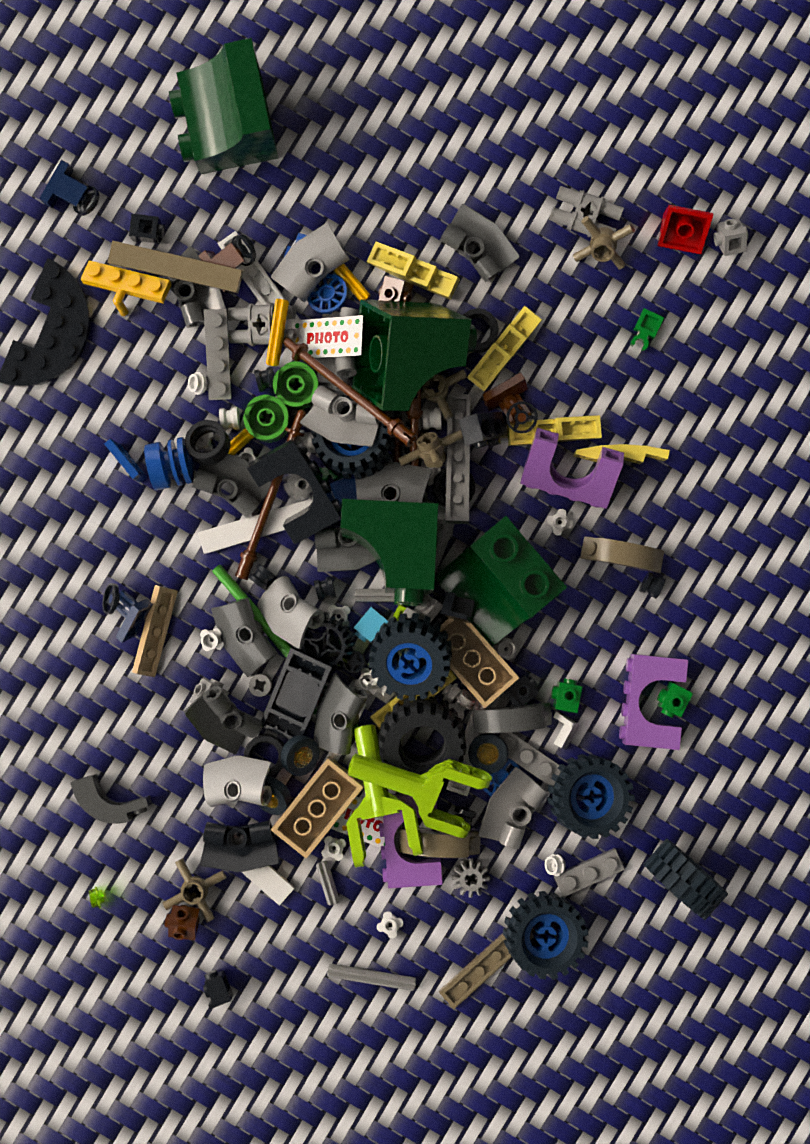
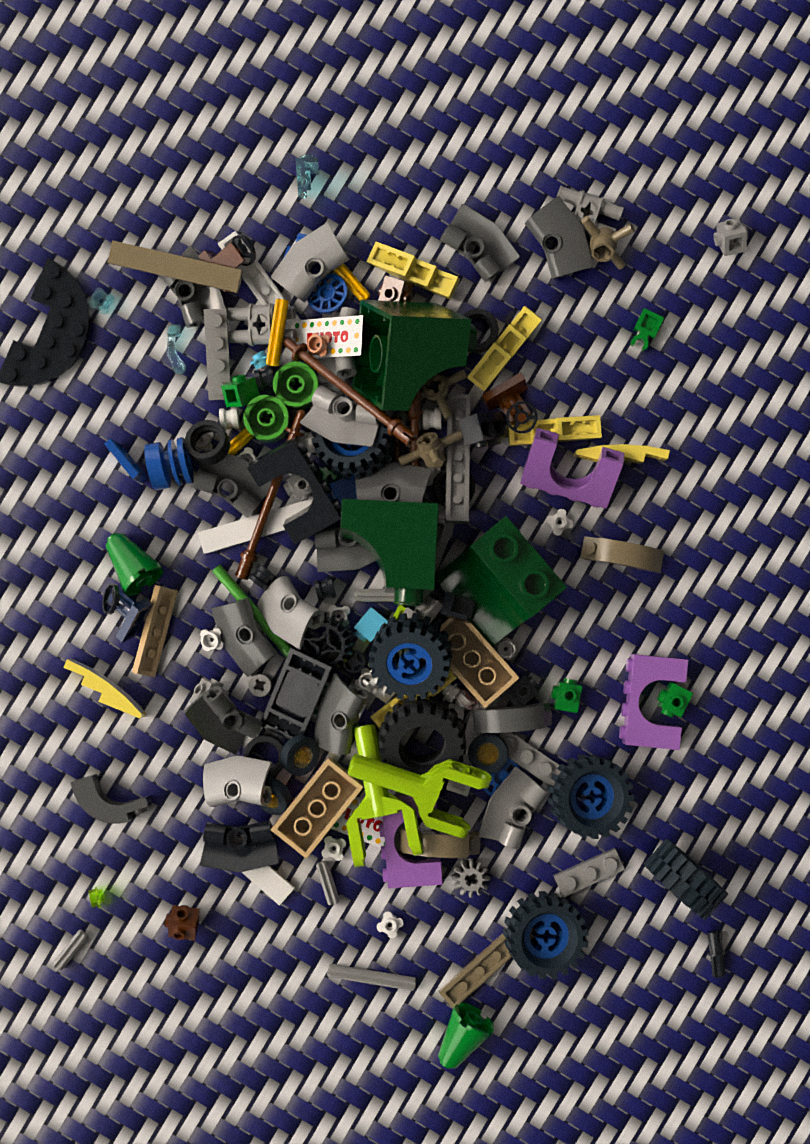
dark blue piece [39,160,100,216] -> none
yellow plate [81,260,172,316] -> none
black brick [129,214,165,243] -> none
dark tan bar [163,858,227,922] -> none
dark green brick [169,38,279,174] -> none
white plate [188,372,208,395] -> none
black brick [203,970,234,1009] -> none
black wheel [454,806,477,830] -> none
white plate [545,854,565,876] -> none
white tile [554,712,579,750] -> none
black wheel [639,571,666,599] -> none
red slope [657,205,714,254] -> none
none -> light grey axle [53,930,88,971]
none -> light yellow slope [64,659,146,719]
none -> clear light blue plate [88,288,115,314]
none -> green cone [105,533,163,596]
none -> clear light blue piece [166,324,186,374]
none -> green brick [221,374,260,407]
none -> medium azure plate [250,350,267,369]
none -> clear light blue bracket [295,155,319,199]
none -> nougat plate [307,333,330,357]
none -> green cone [438,1002,495,1069]
none -> dark grey panel [525,196,593,279]
none -> black axle [707,930,726,978]

